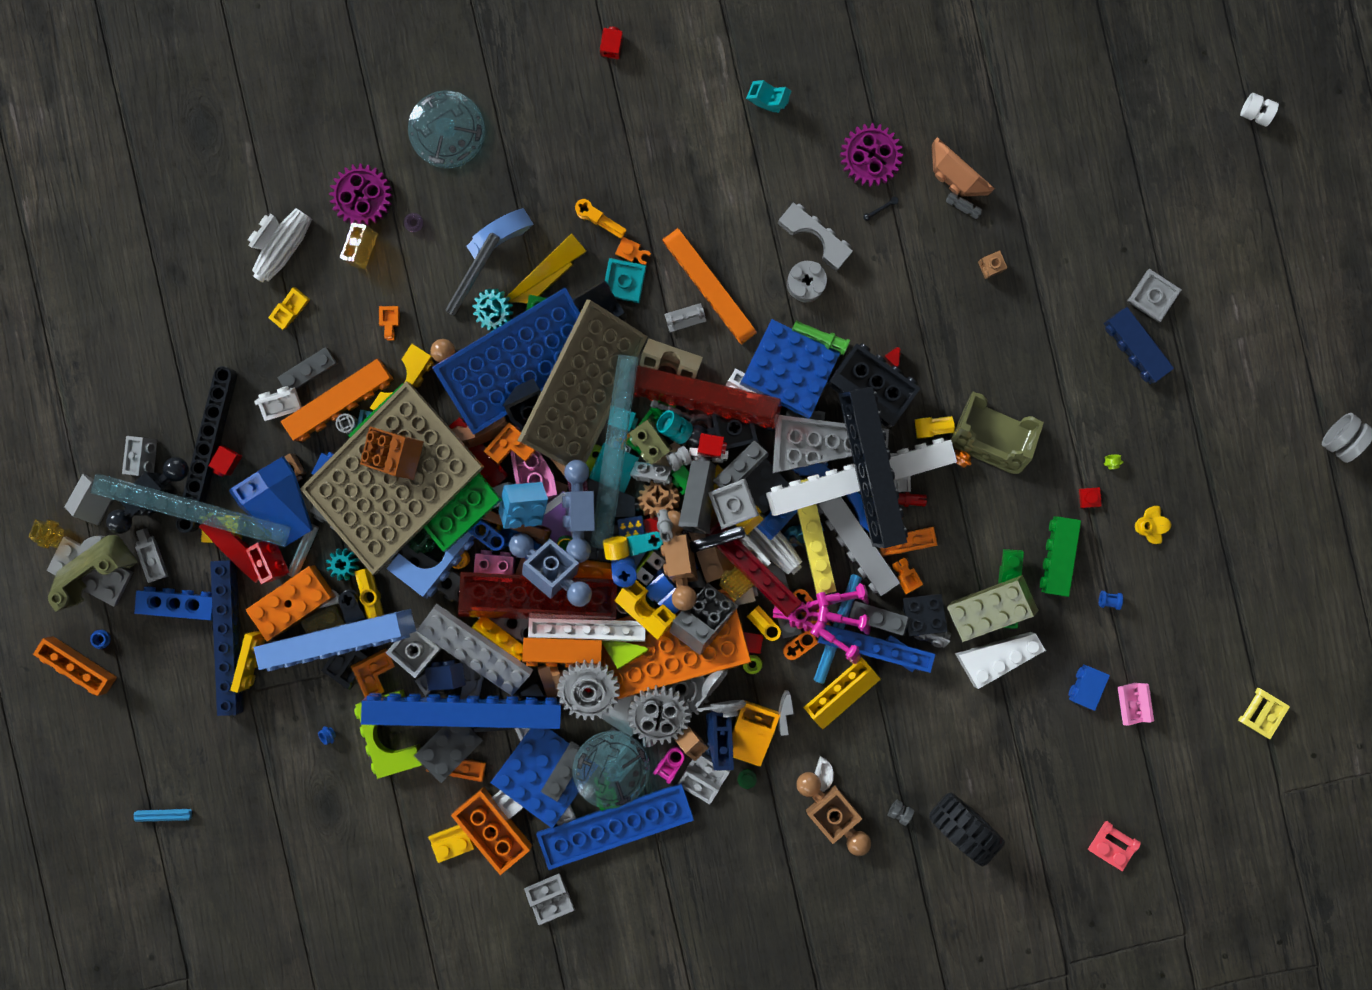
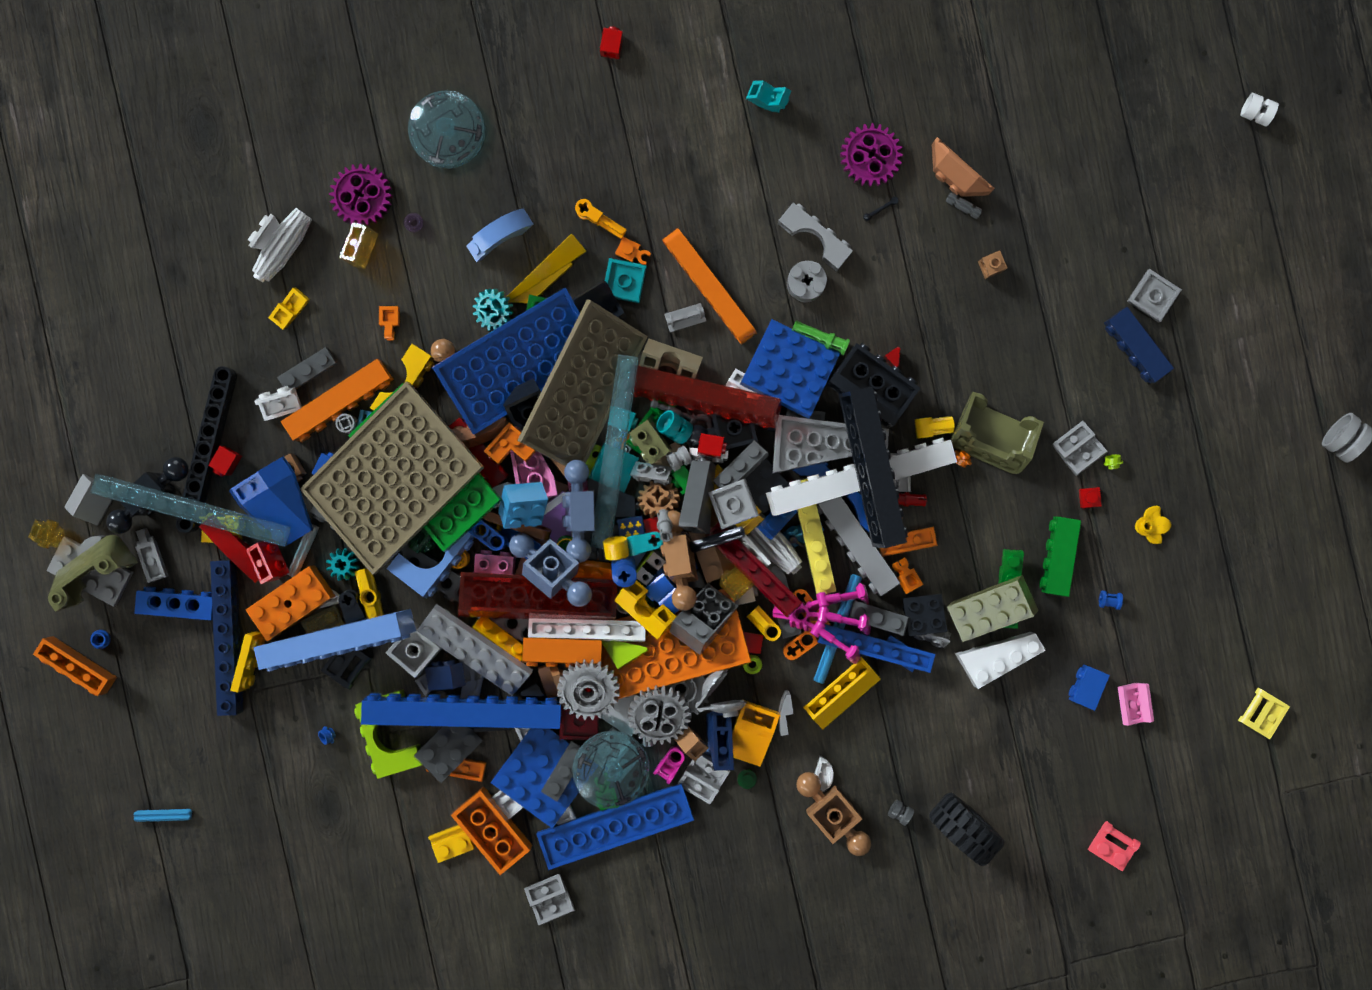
light grey bracket [122,436,157,476] -> none
orange plate [351,648,395,697] -> none
dark orange slope [360,426,424,480] -> none
dark grey axle [446,233,500,316] -> none
none -> dark red plate [559,704,599,741]
none -> light grey slope [1052,421,1107,476]

